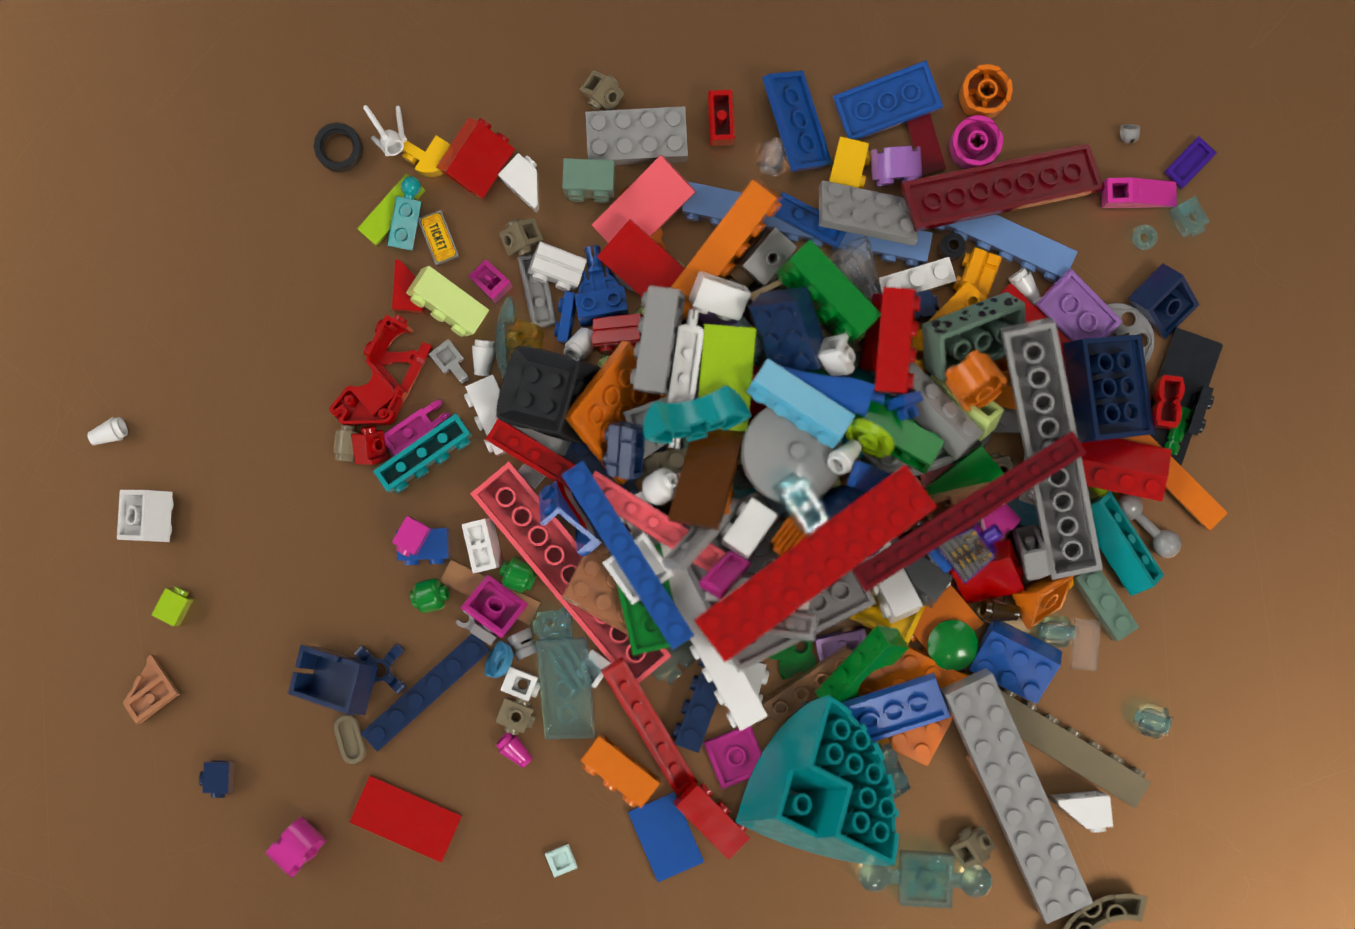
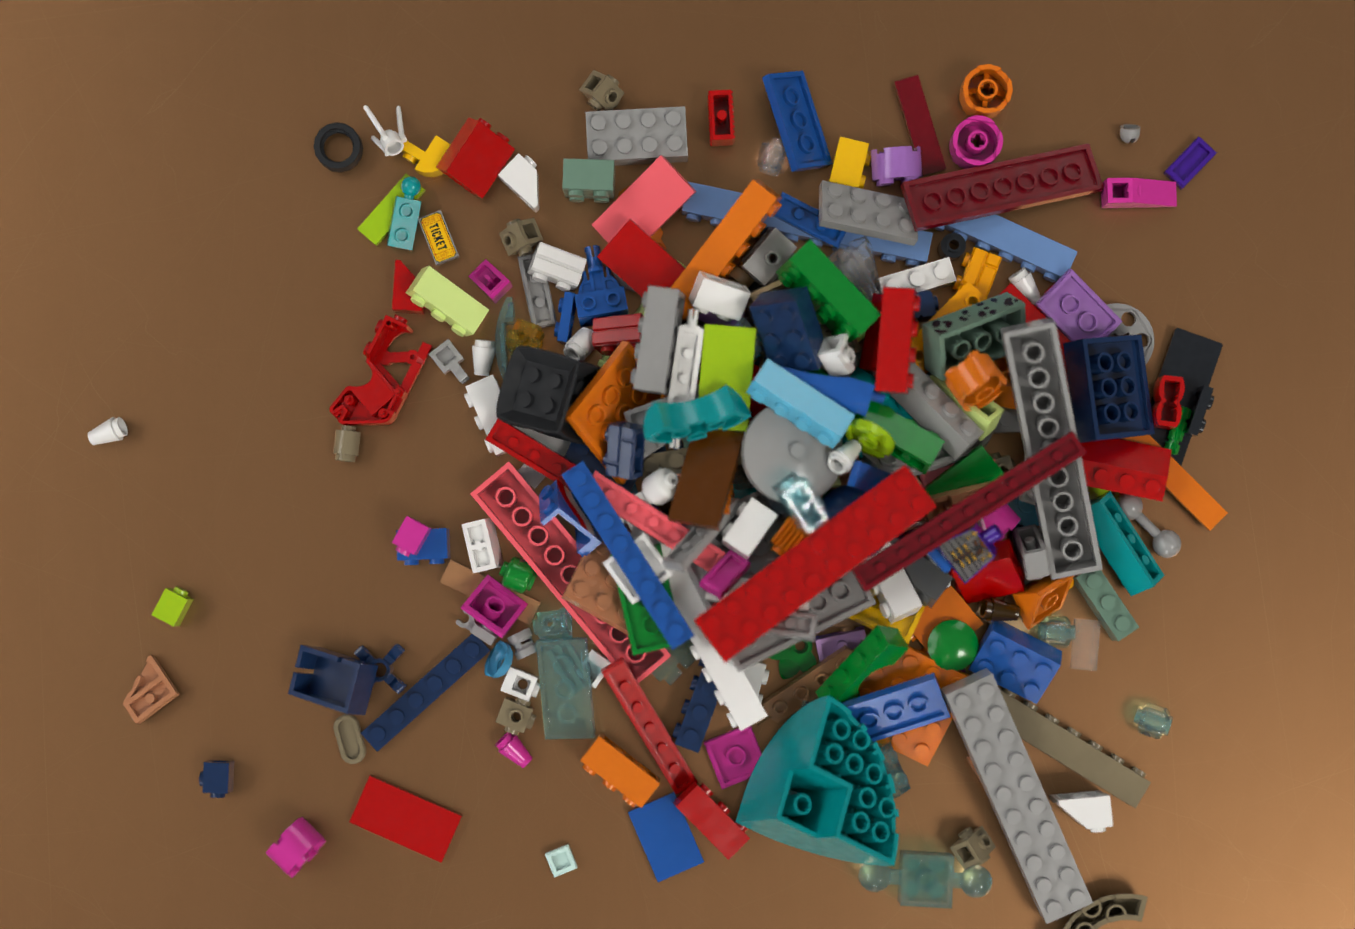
white slope [117,490,174,542] -> none
red brick [351,426,391,465] -> none
teal brick [373,413,473,494] -> none
dark pink hinge [384,399,451,456] -> none
green head [410,578,450,613] -> none
blue tile [833,60,943,141] -> none
blue tile [885,391,923,421] -> none
dark blue slope [1128,263,1200,339] -> none
clear light blue plate [1132,225,1158,250] -> none
clear light blue brick [1169,196,1210,238] -> none

